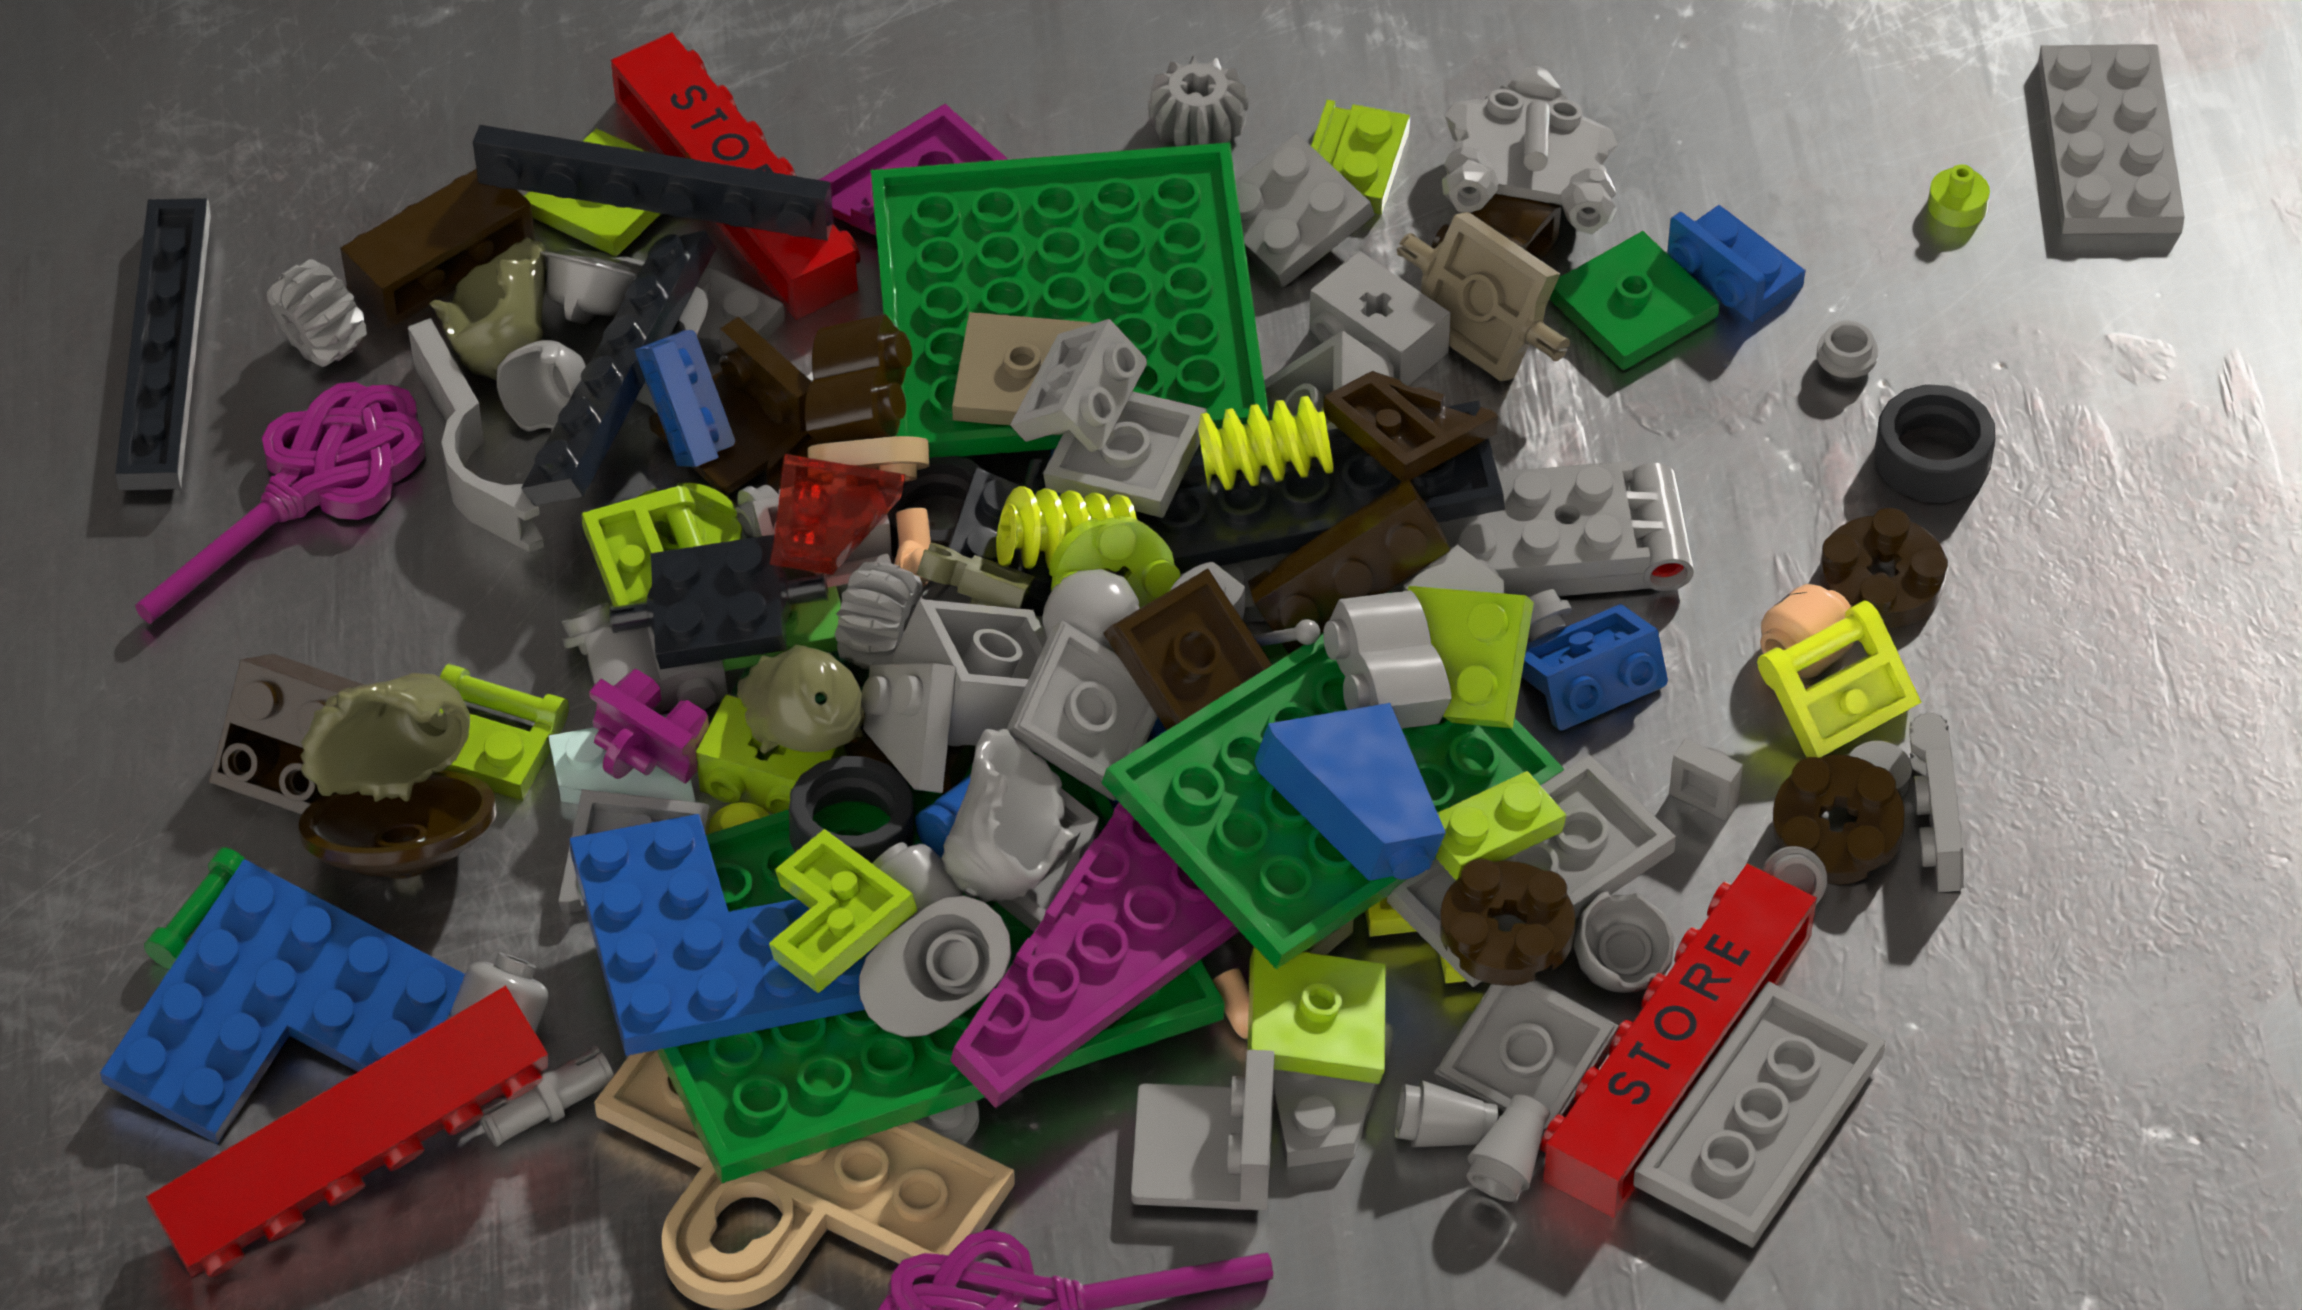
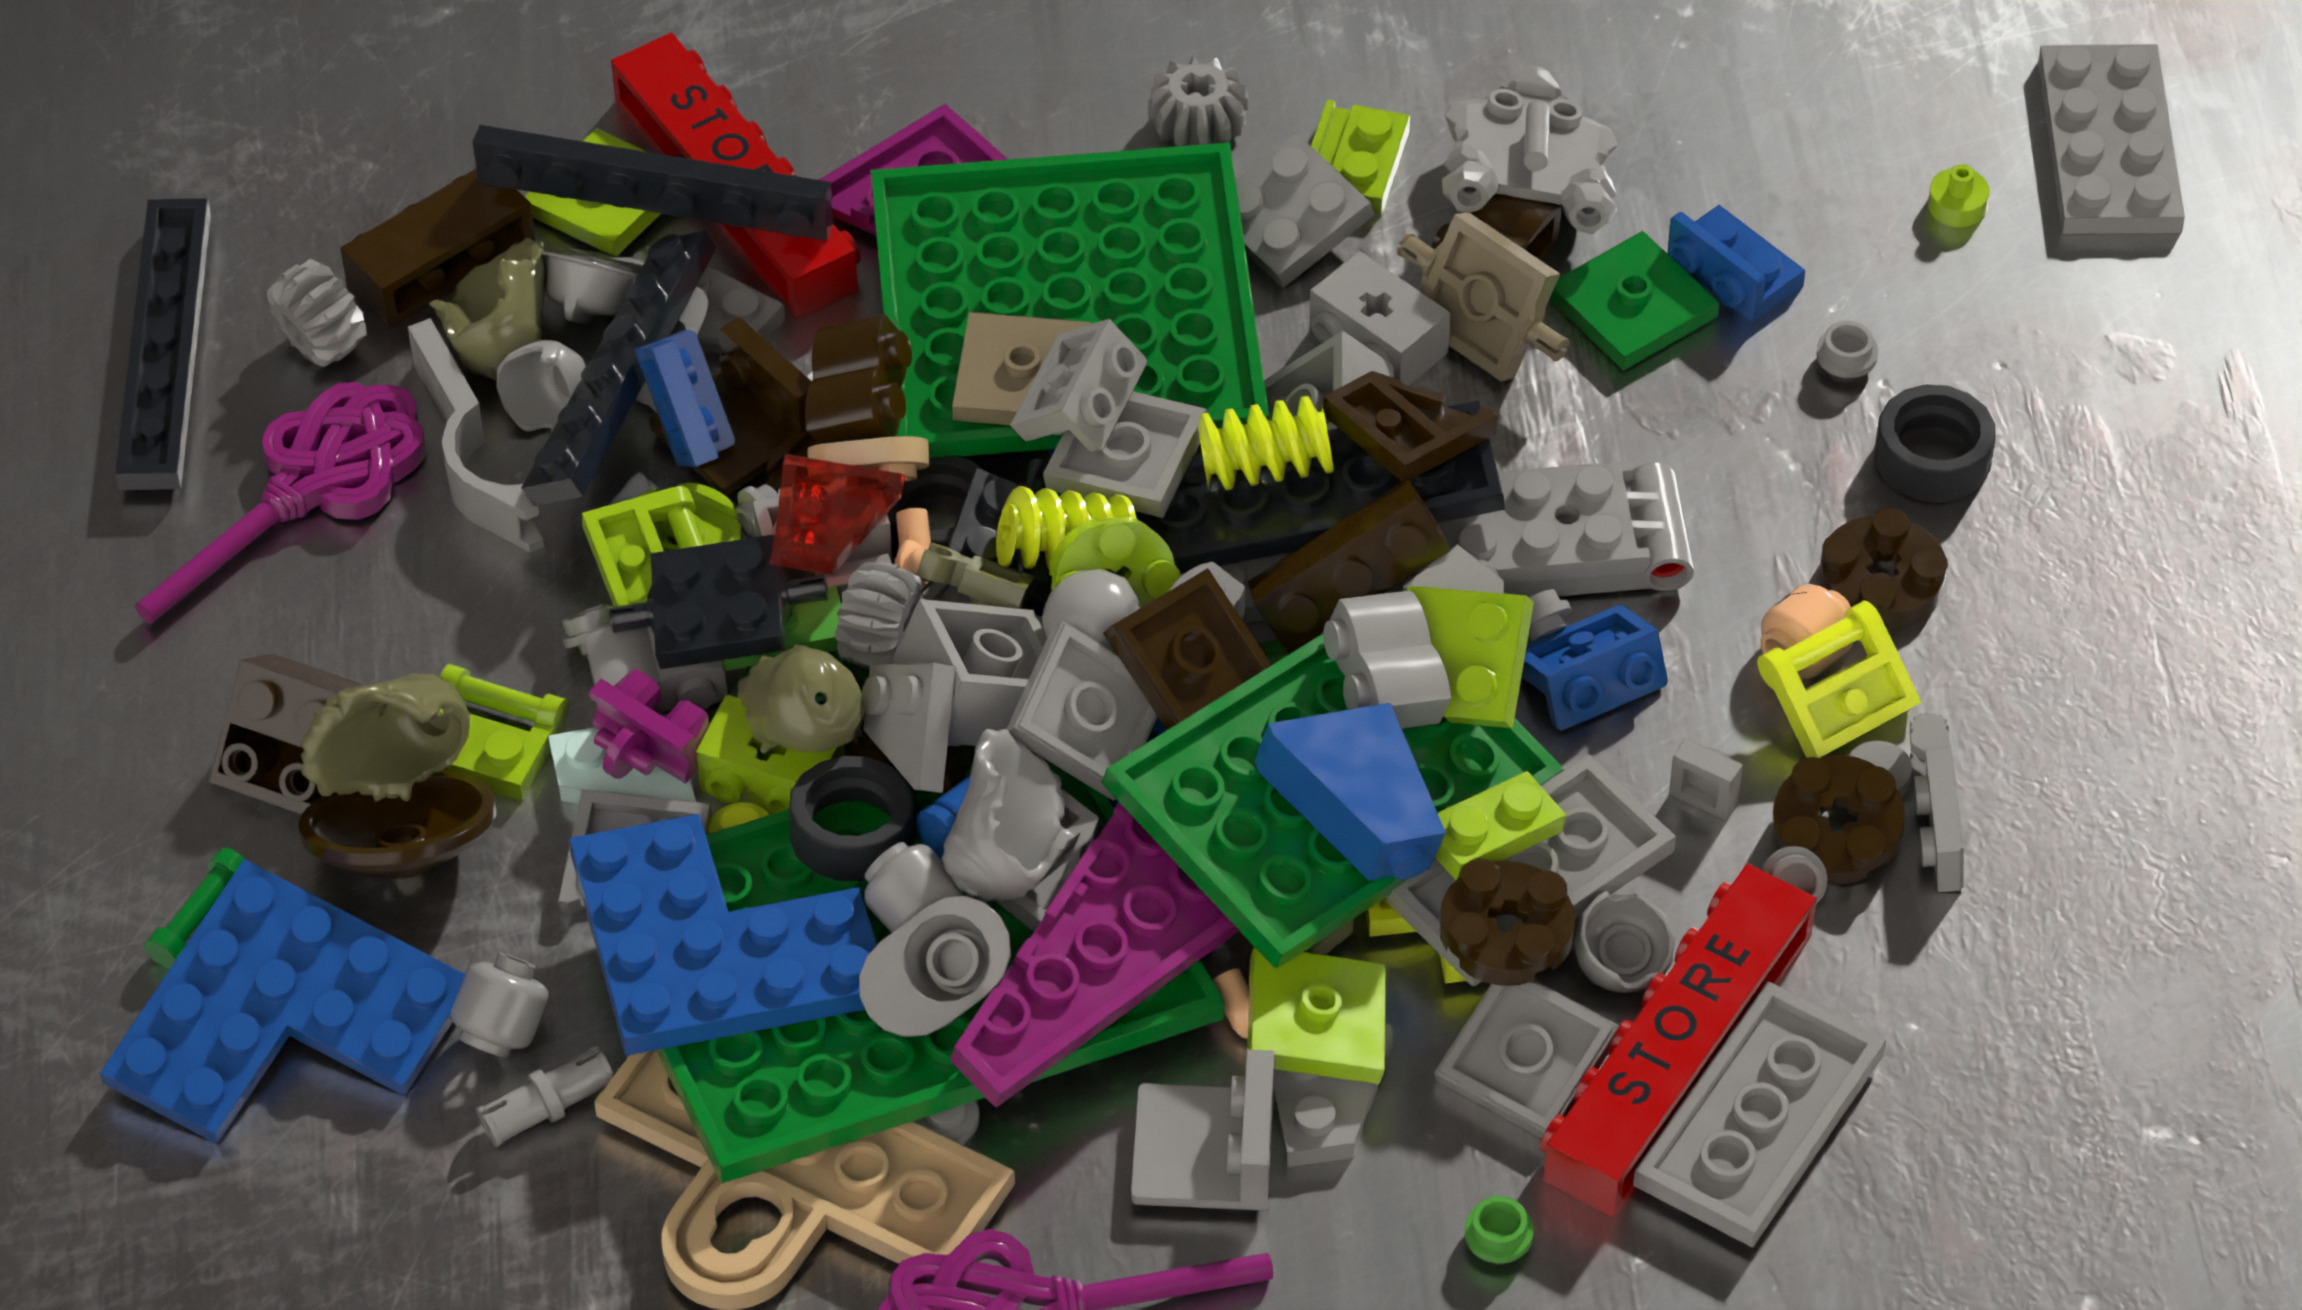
red brick [146,985,548,1278] -> none
lime plate [769,829,918,993] -> none
light grey hinge [1249,619,1320,647] -> none
light grey cone [1395,1080,1498,1147] -> none
light grey cone [1466,1095,1550,1201] -> none
none -> bright green plate [1465,1196,1534,1263]

